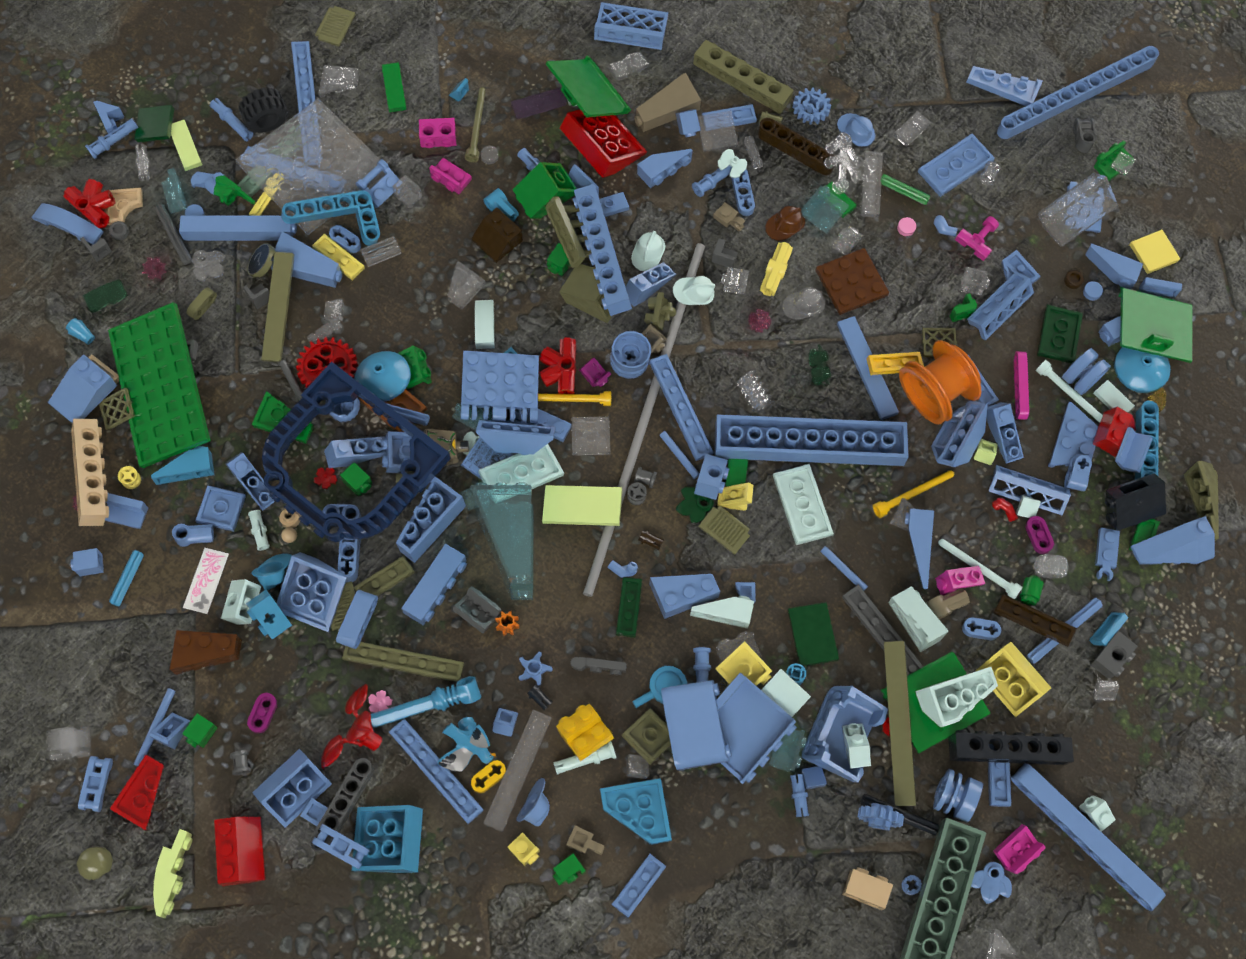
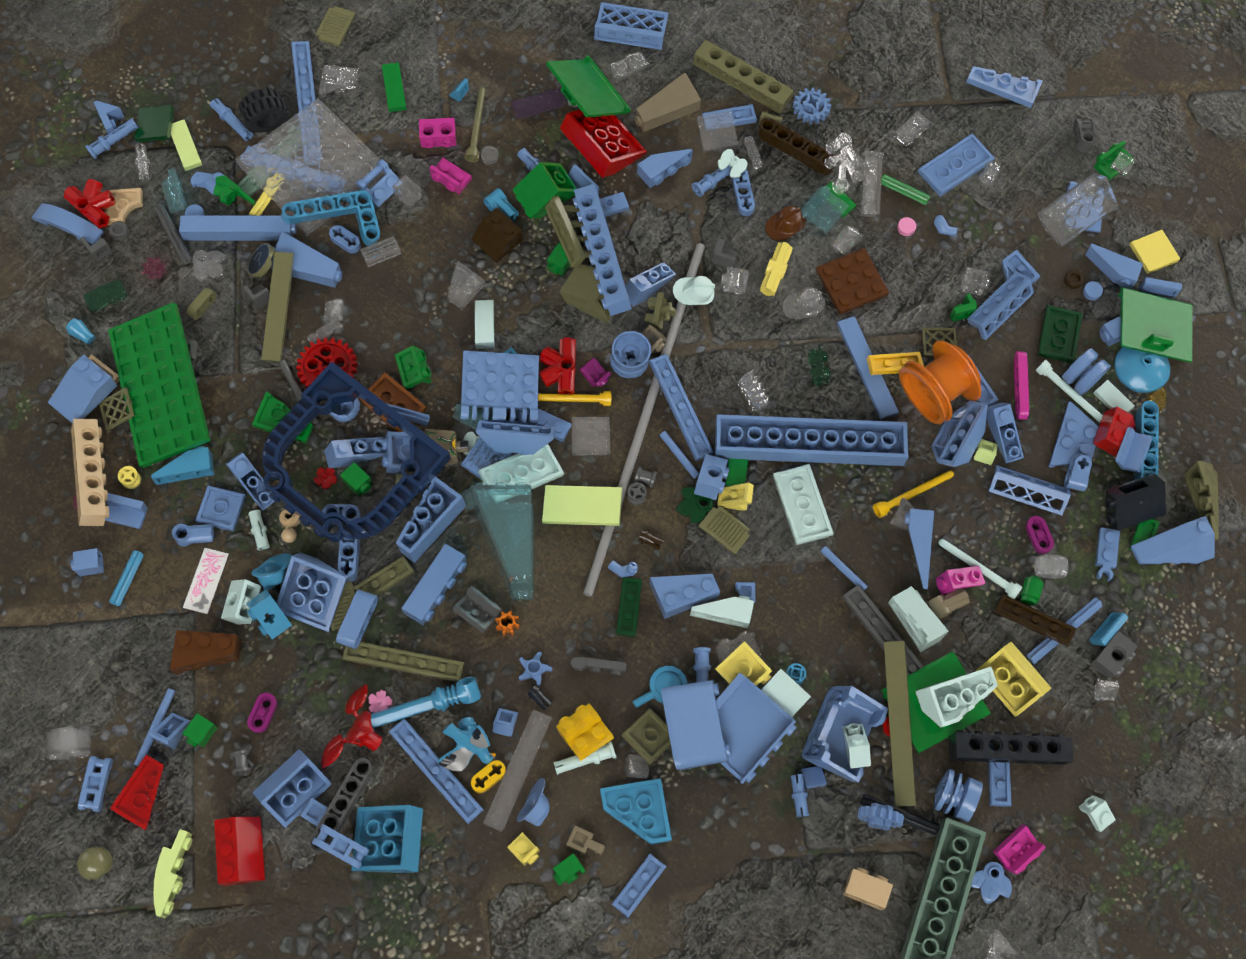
light yellow tile [312,234,365,281] -> none
dark azure dish [355,351,411,401] -> none
light aqua piece [631,231,665,272] -> none
medium blue brick [675,109,701,137] -> none
dark tan plate [713,202,745,231] -> none
clear pink gear [748,309,771,333] -> none
clear light blue bracket [769,730,807,773] -> none
dark green tile [787,602,839,667] -> none
medium blue piece [837,113,875,147] -> none
medium blue bush [901,875,922,895] -> none
dark pink bar [955,216,999,261] -> none
medium blue beam [962,618,1001,640] -> none
red arm [992,498,1018,522] -> none
medium blue beam [997,46,1159,139] -> none
medium blue beam [1011,763,1166,911] -> none
light aqua slope [1016,495,1041,518] -> none

